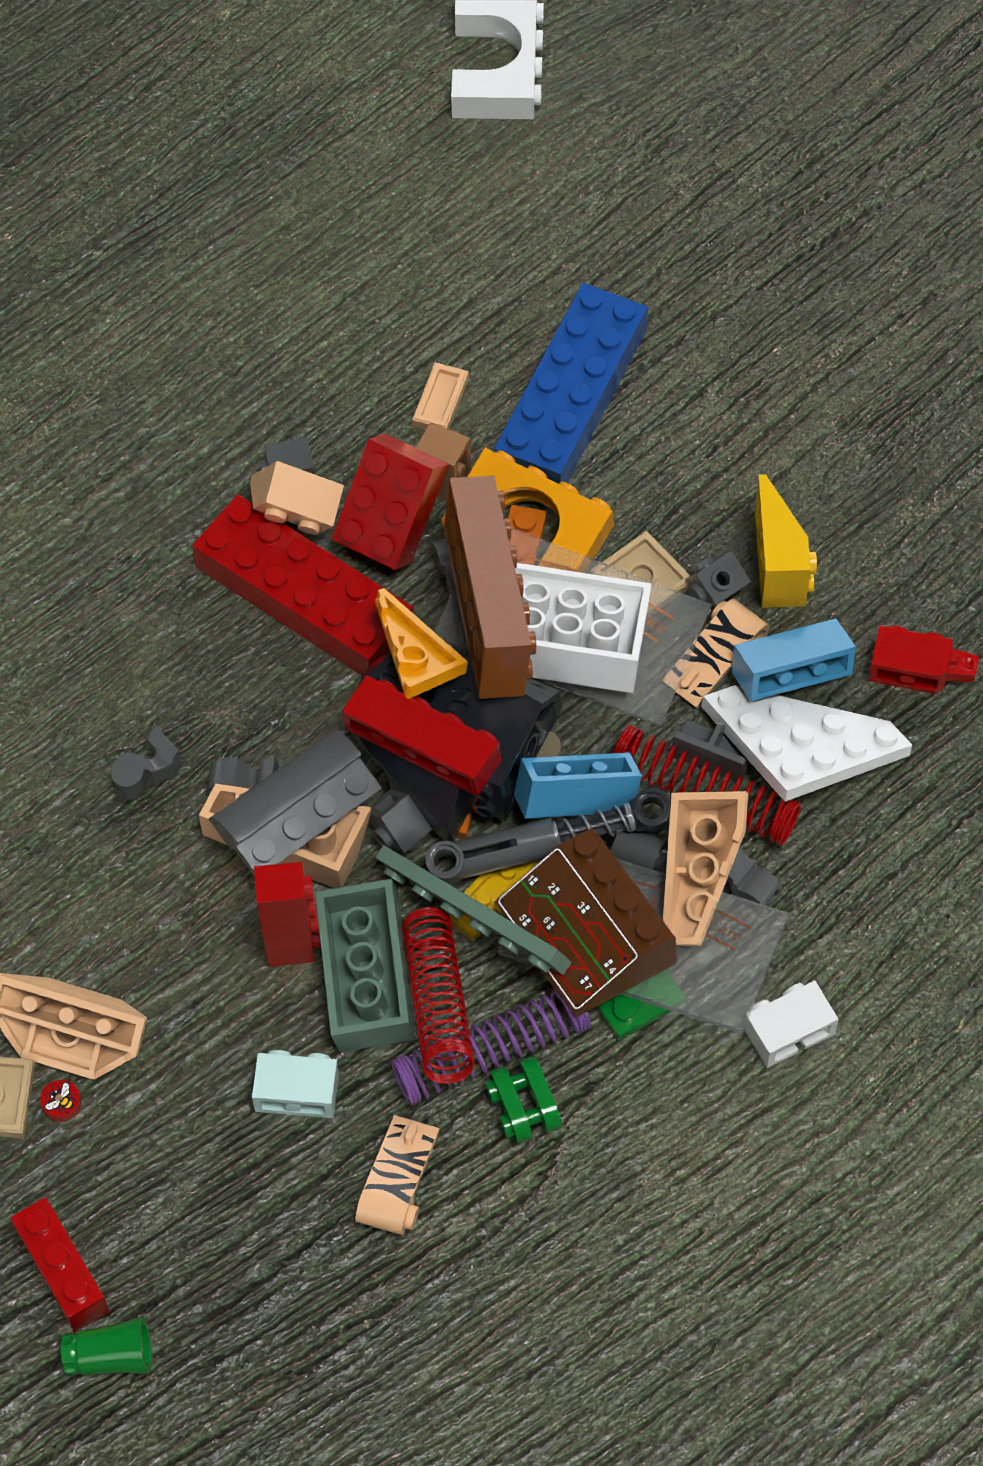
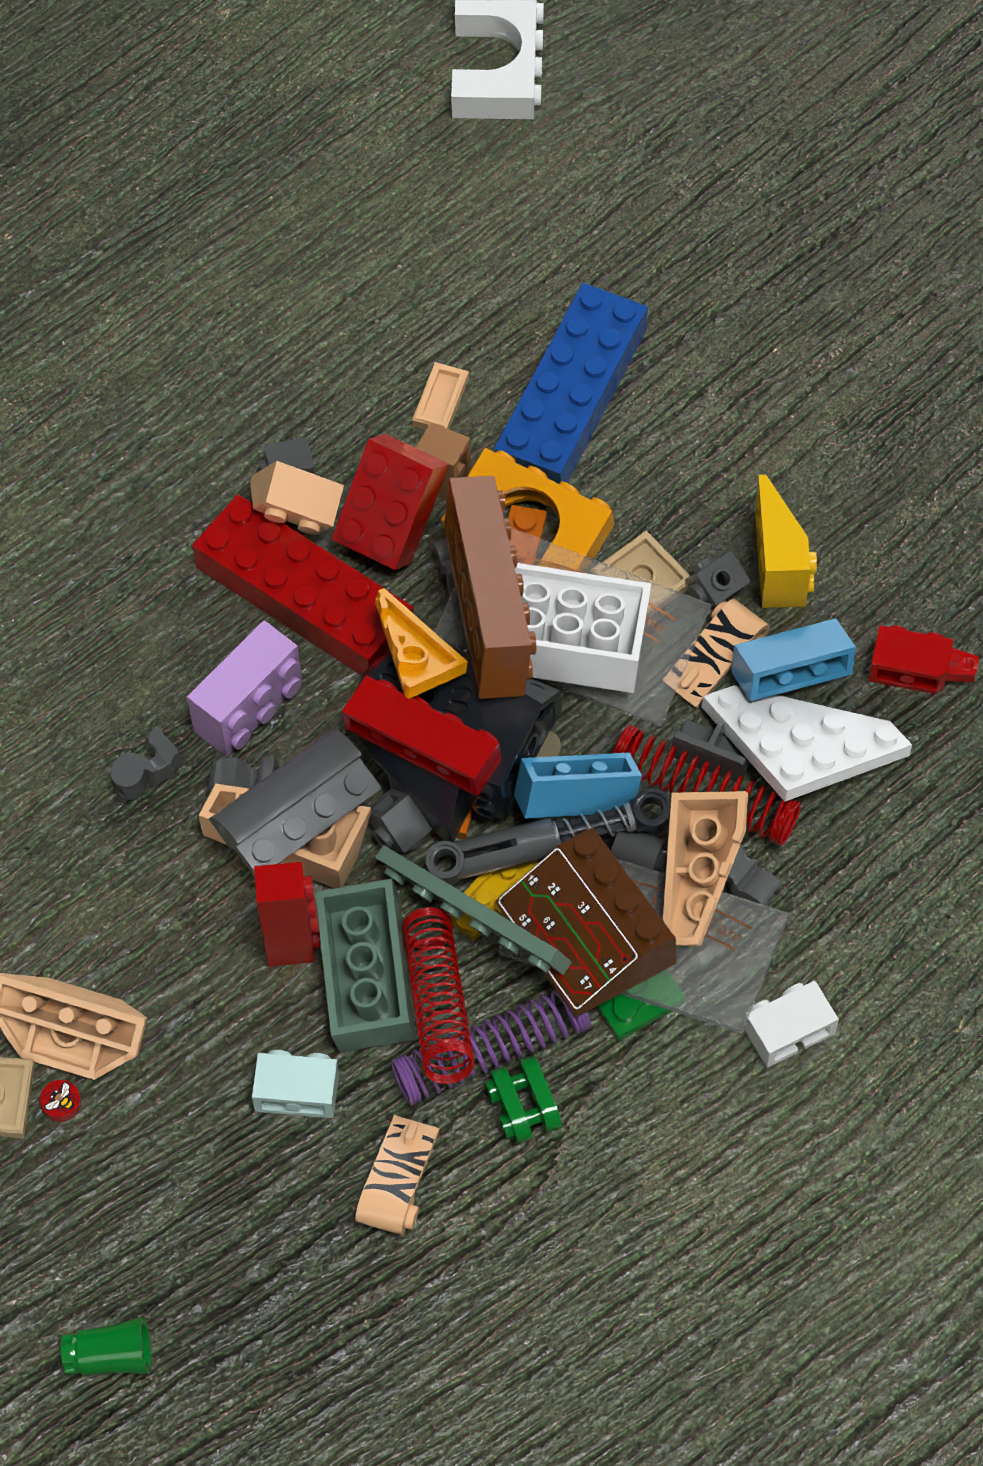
red brick [10,1197,110,1333] -> none
none -> lavender brick [187,620,302,757]

